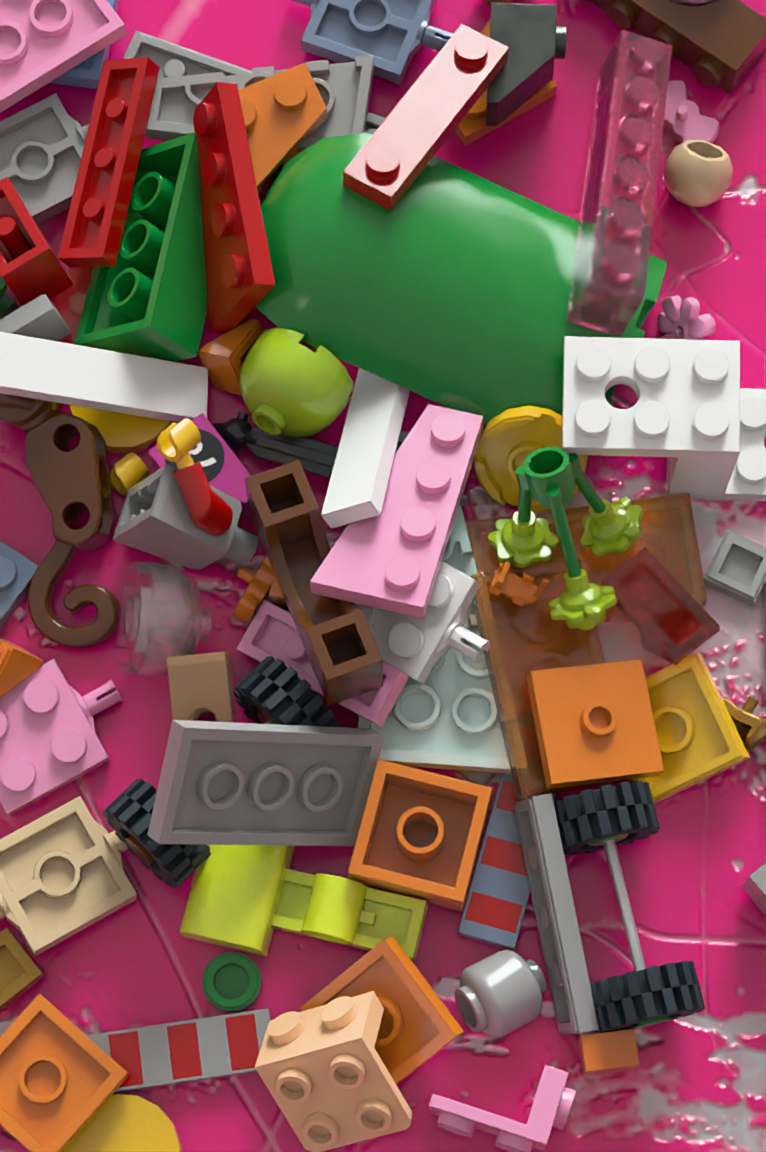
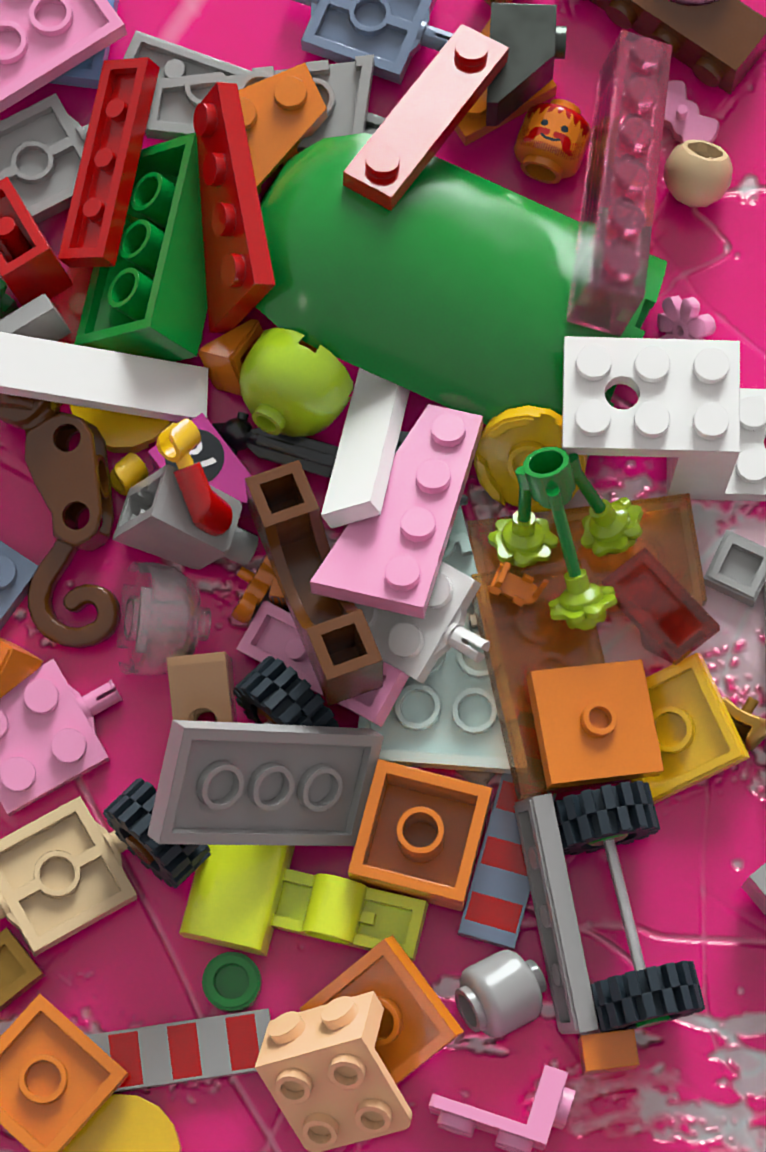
none -> orange head [513,99,592,184]

